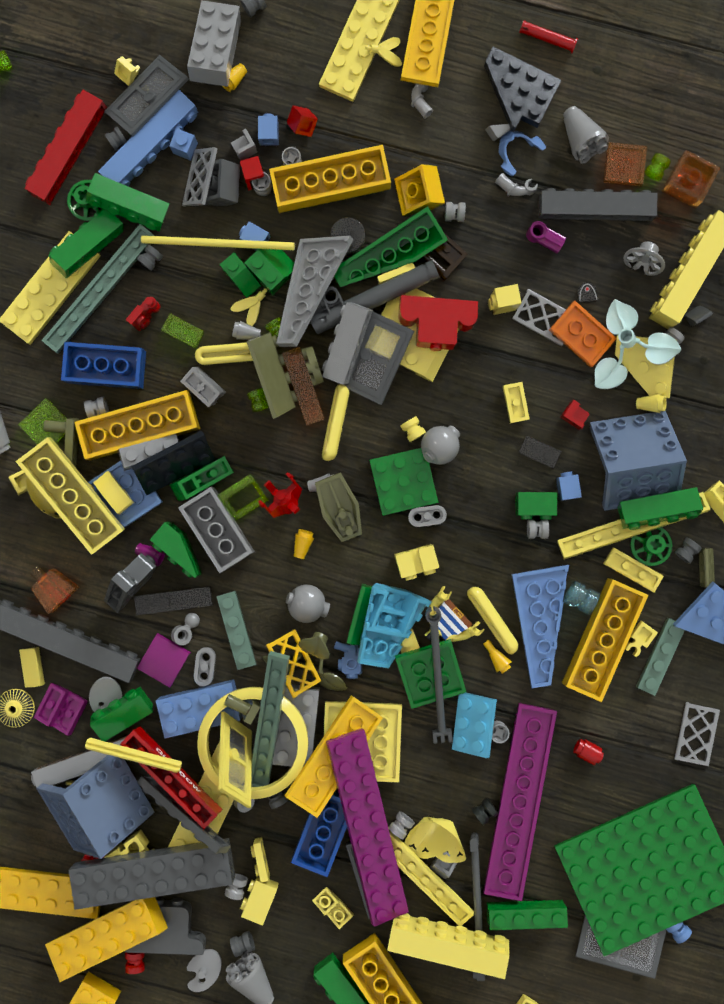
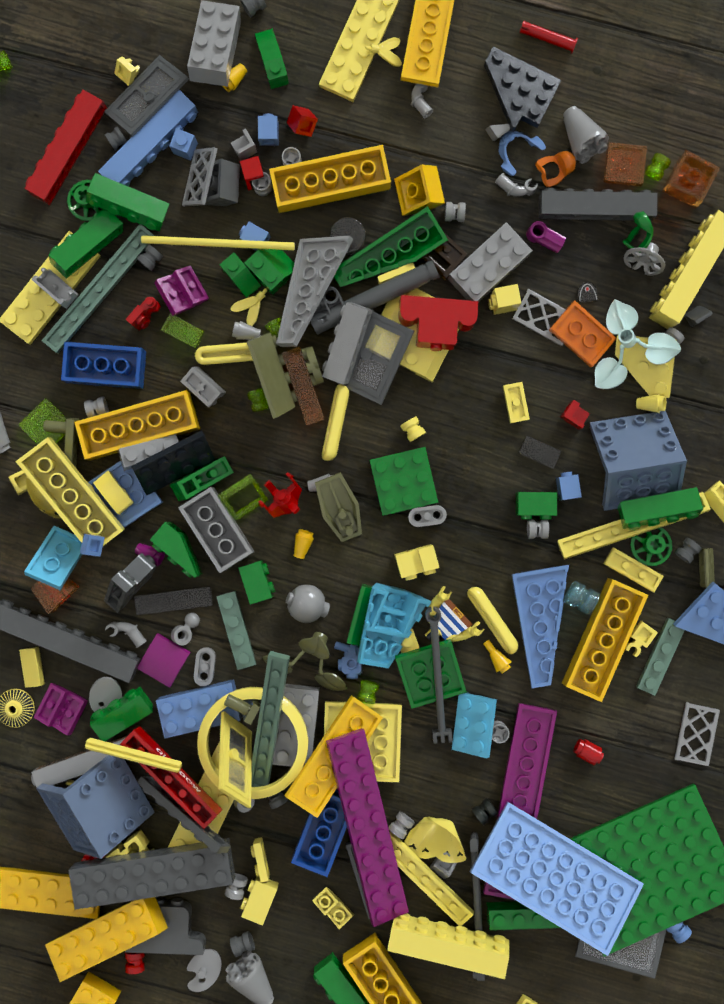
yellow window [266,629,321,698] -> none
light grey brick [421,425,460,465] -> none
none -> medium azure plate [24,526,82,590]
none -> light grey hinge [31,268,79,309]
none -> medium blue plate [80,534,105,556]
none -> light grey piece [105,621,147,648]
none -> magenta slope [154,265,209,316]
none -> green brick [238,560,275,605]
none -> green slope [255,28,289,89]
none -> clear neon green wheel [356,680,380,704]
none -> light grey brick [448,222,533,302]
none -> light blue plate [470,802,644,956]
none -> orange piece [535,151,576,187]
none -> green piece [623,211,653,253]

